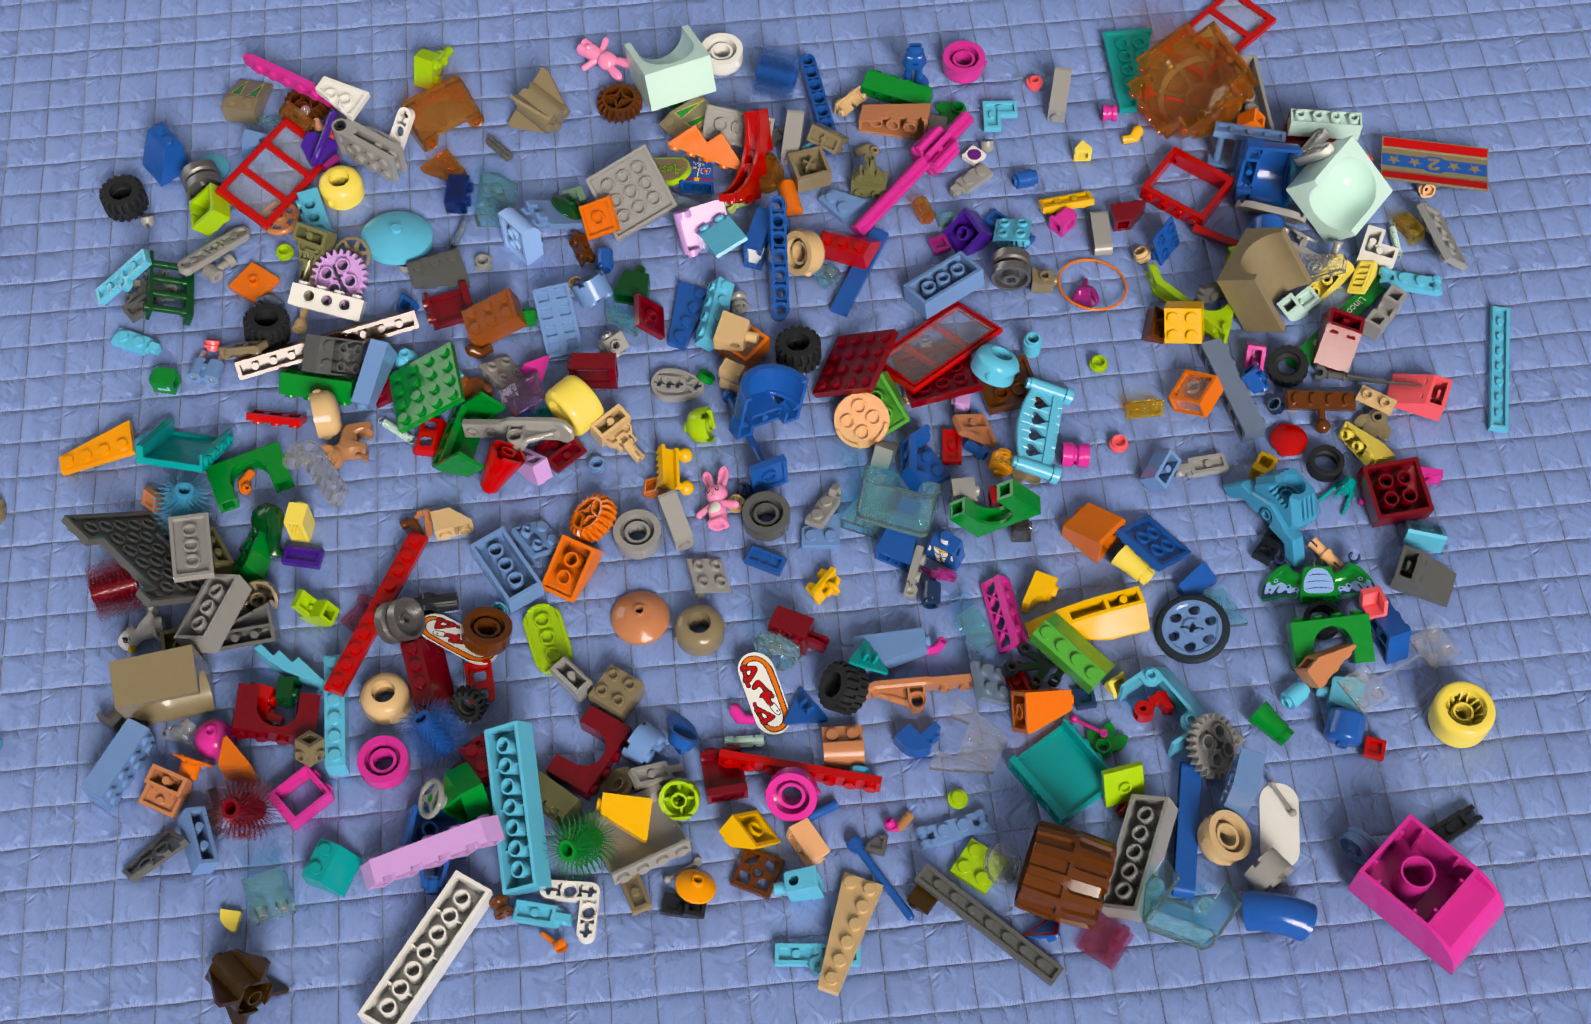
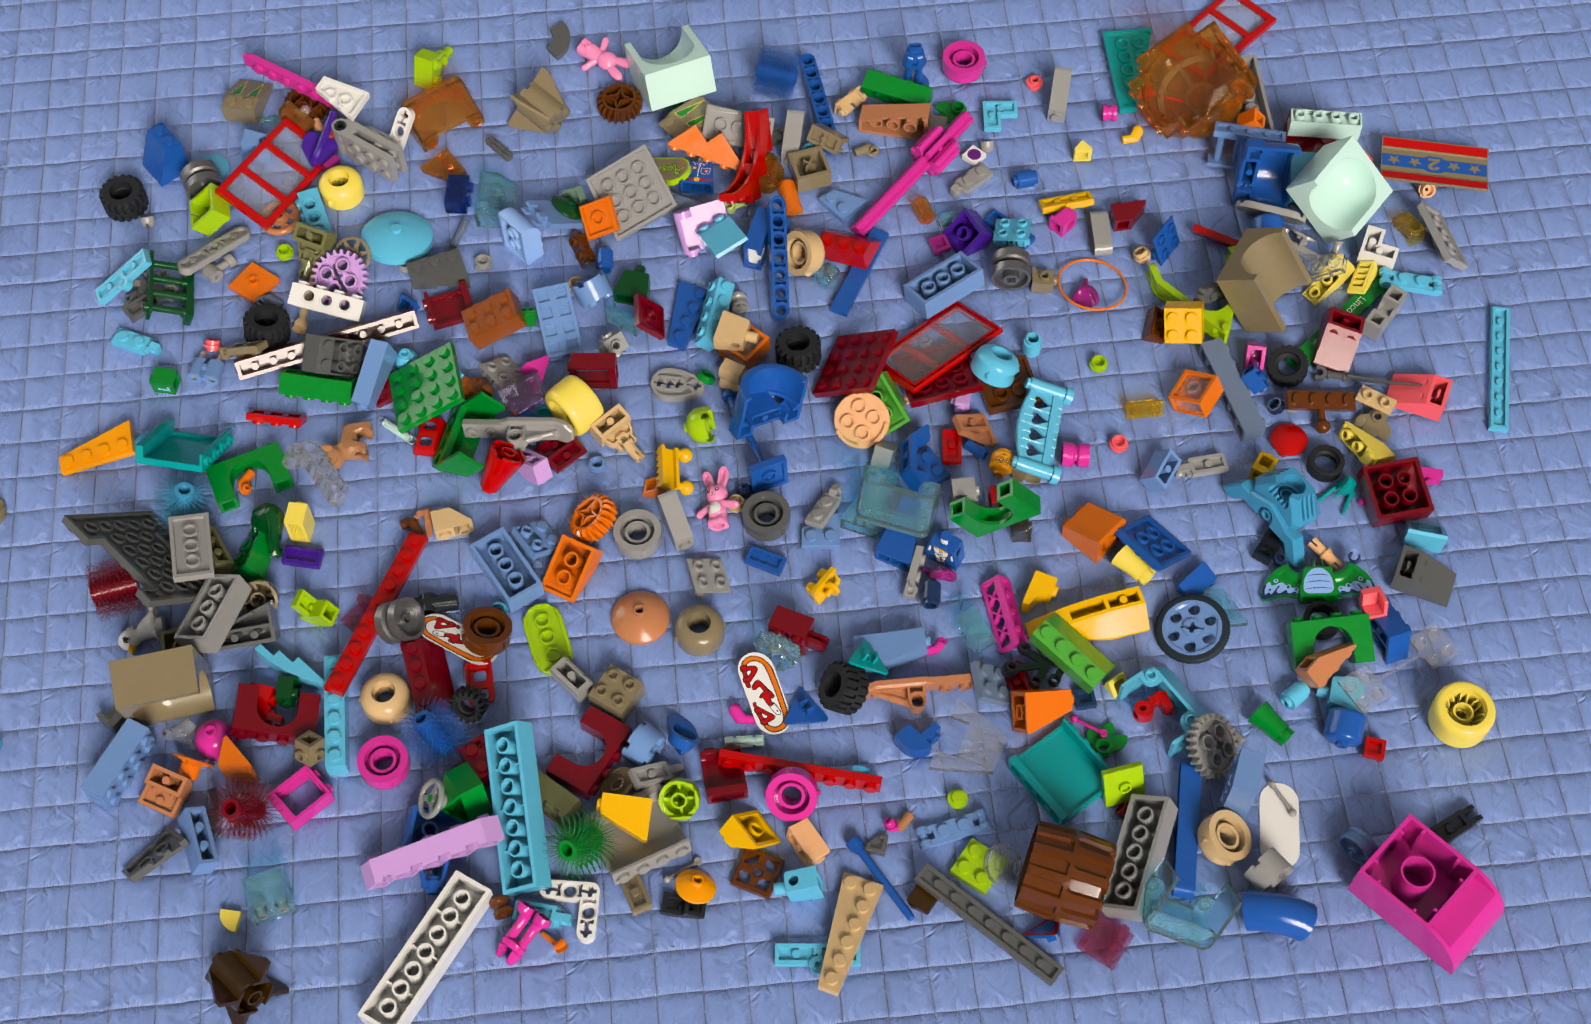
nougat tile [141,486,165,513] -> none
teal slope [302,838,363,898] -> none
tan piece [309,389,342,440] -> none
reddish brown arm [465,344,494,359] -> none
white piece [702,33,743,76] -> none
blue piece [800,799,839,822] -> none
nougat brick [821,725,865,770] -> none
olive brick [851,153,888,199] -> none
red window [1139,146,1235,227] -> none
light aqua brick [1277,285,1322,321] -> none
white beam [1293,128,1336,166] -> none
light aqua piece [1388,222,1402,260] -> none
none -> dark pink piece [495,899,552,966]
none -> dark grey tile [547,21,570,60]

